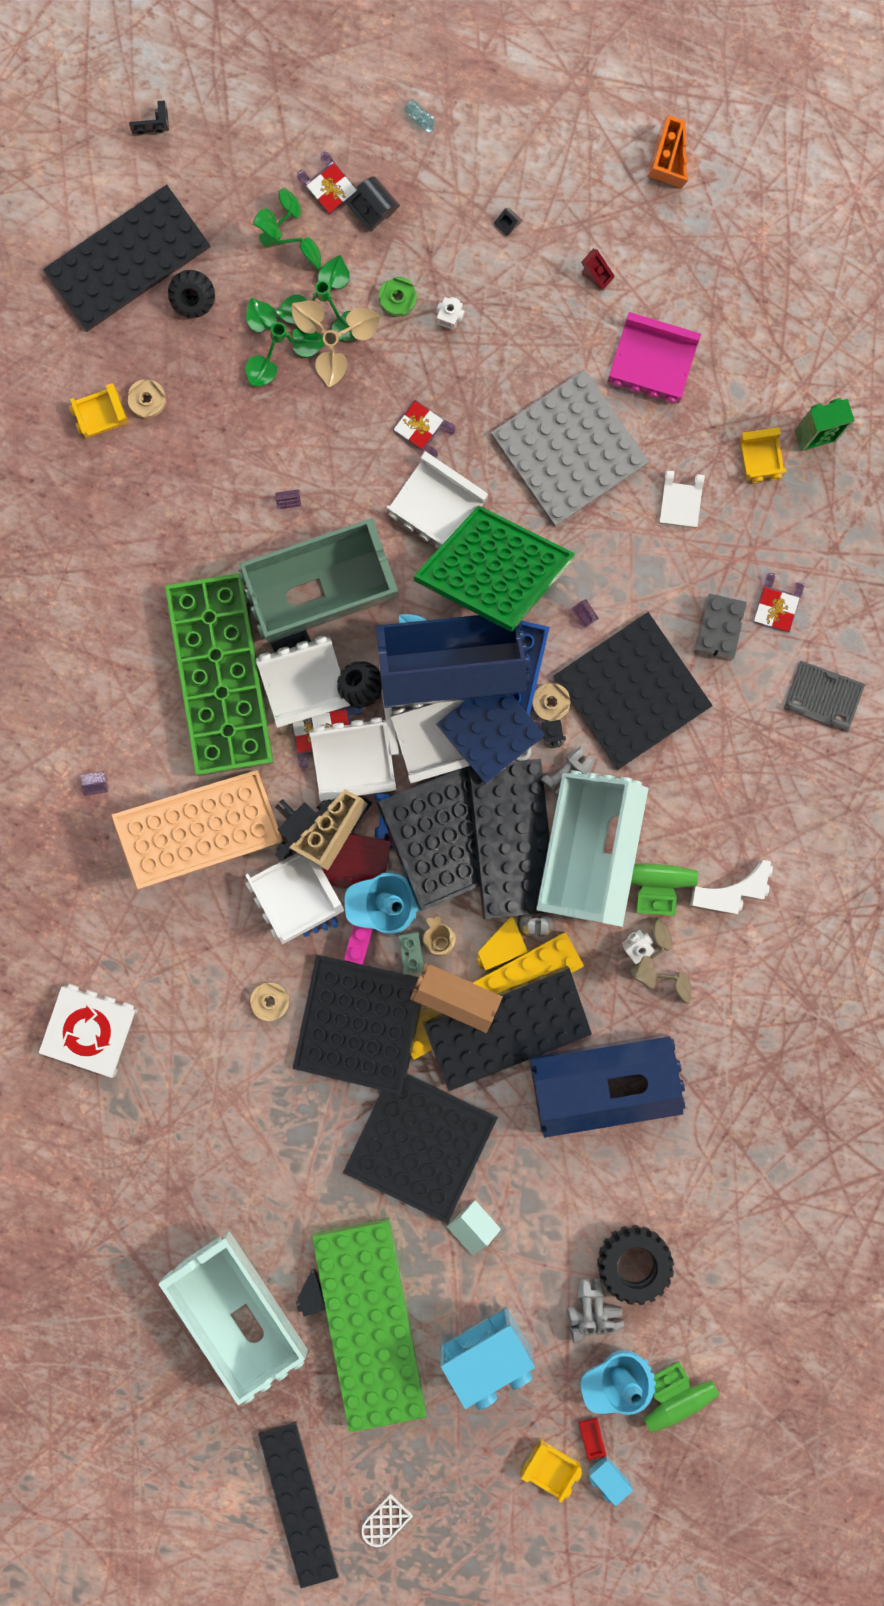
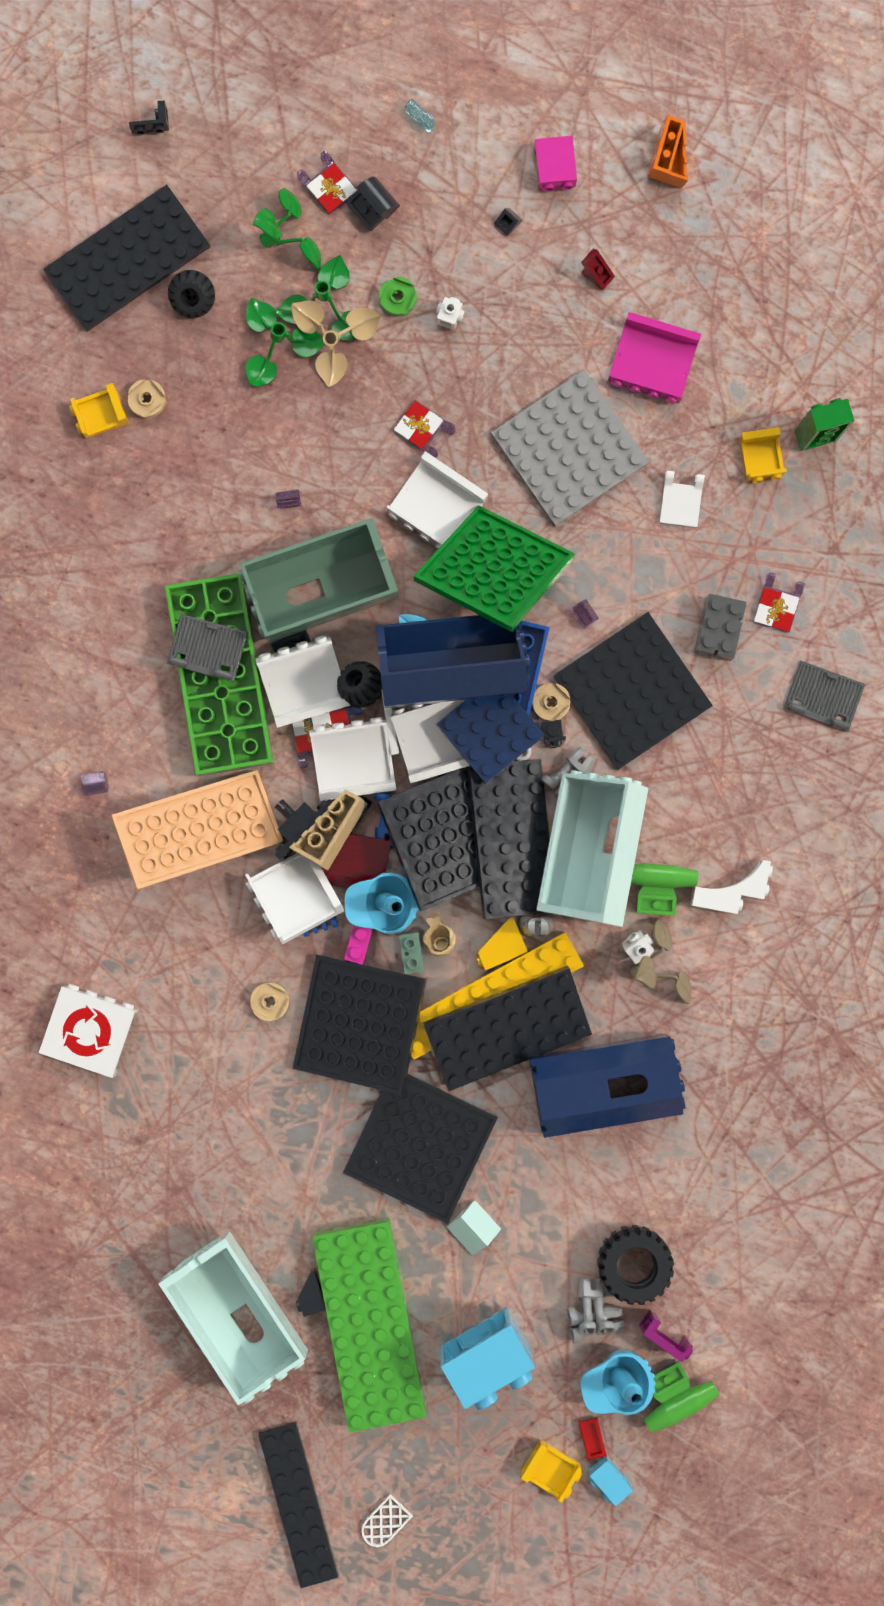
medium nougat brick [410,963,503,1033] -> none
none -> dark grey window [167,614,248,682]
none -> dark pink panel [534,135,577,192]
none -> magenta panel [639,1309,693,1362]

